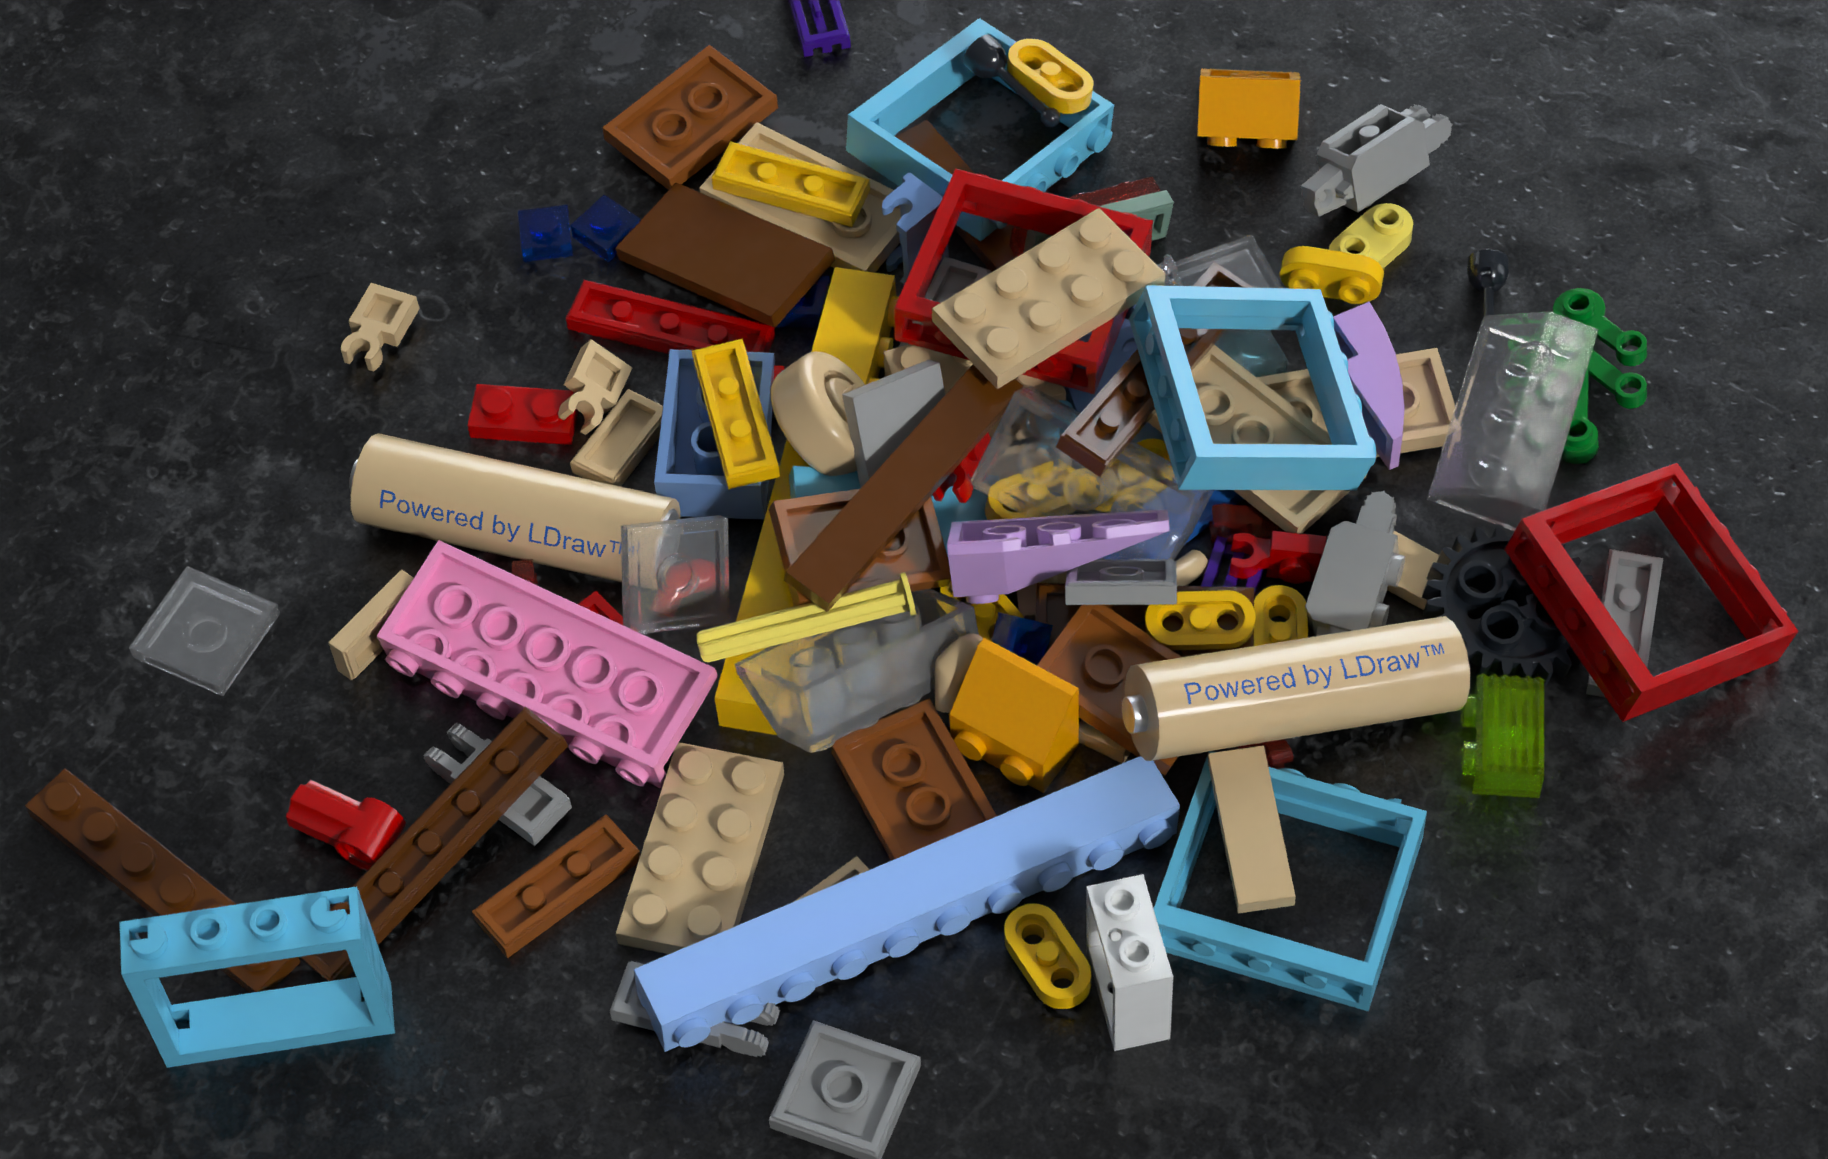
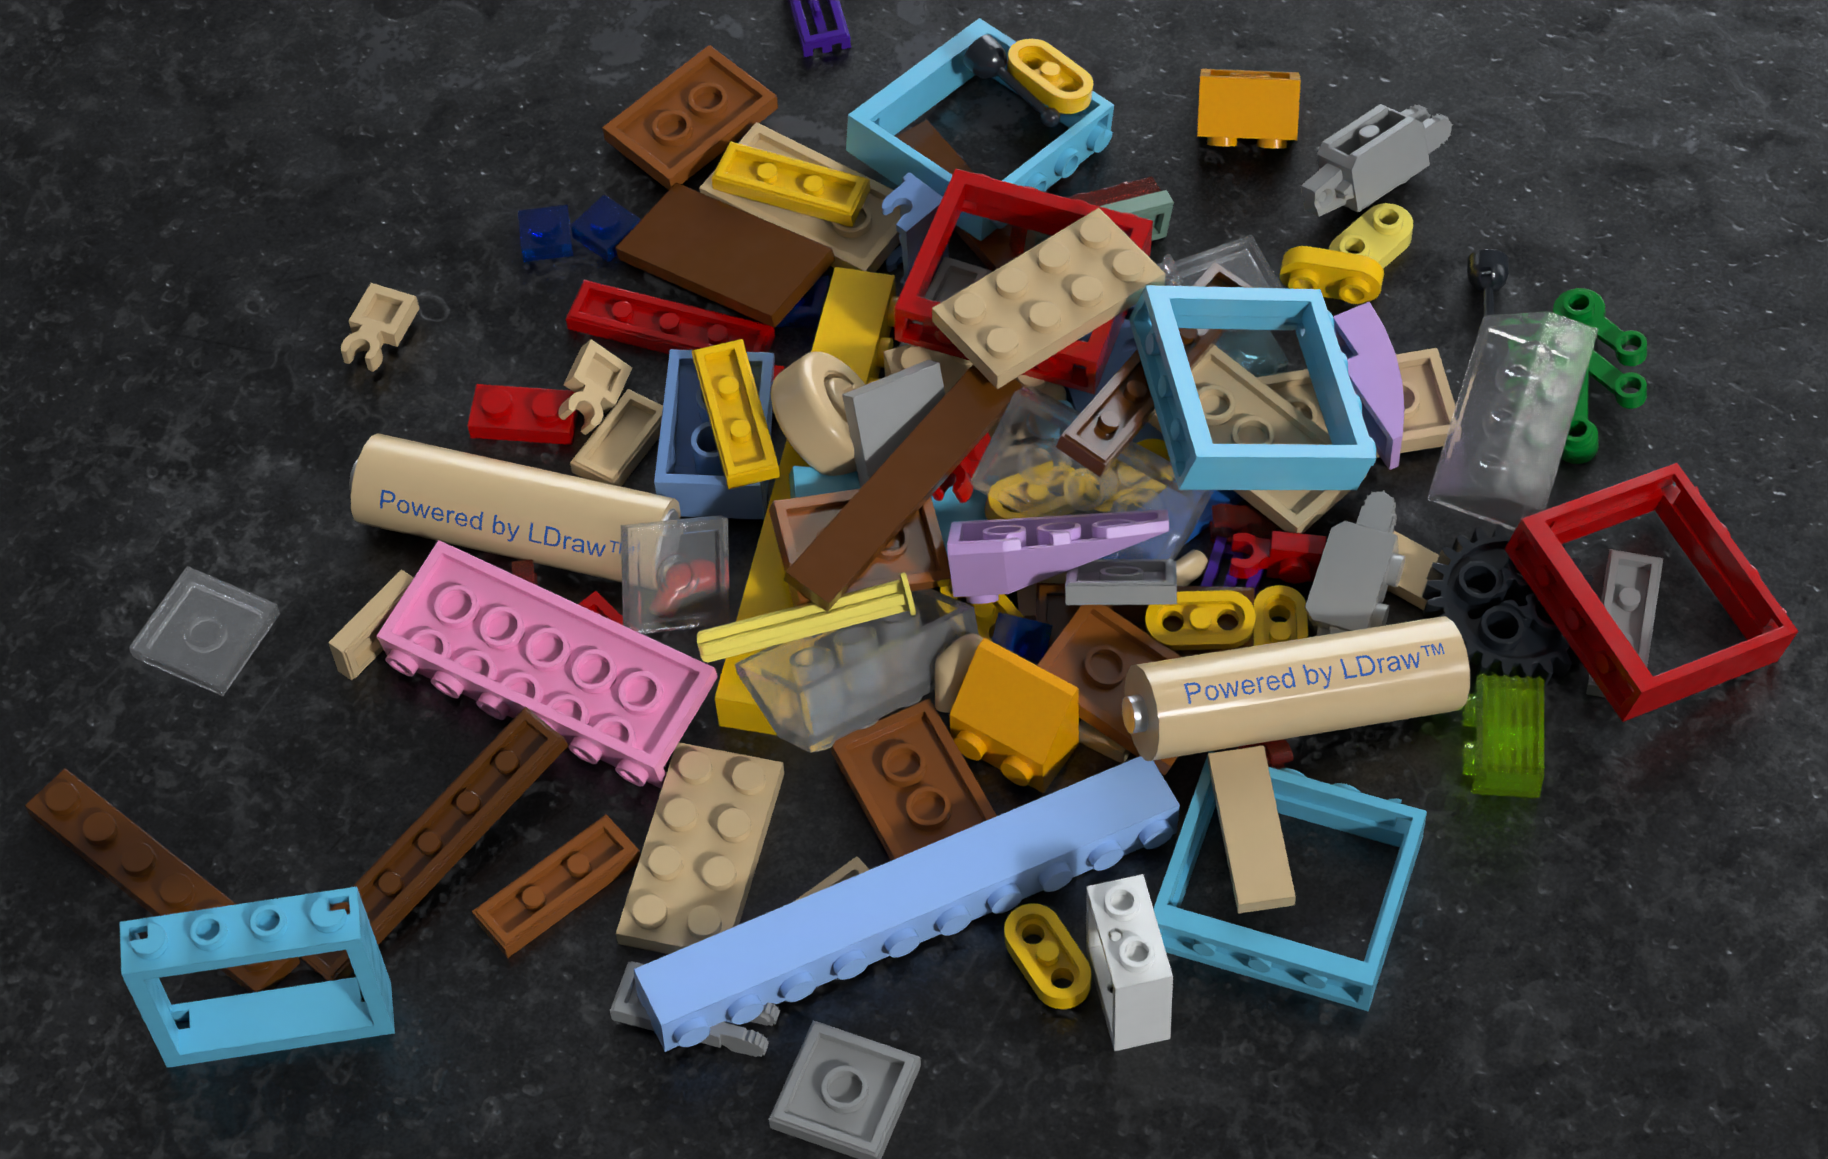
red piece [286,780,406,871] -> none
light grey hinge [423,723,572,846] -> none

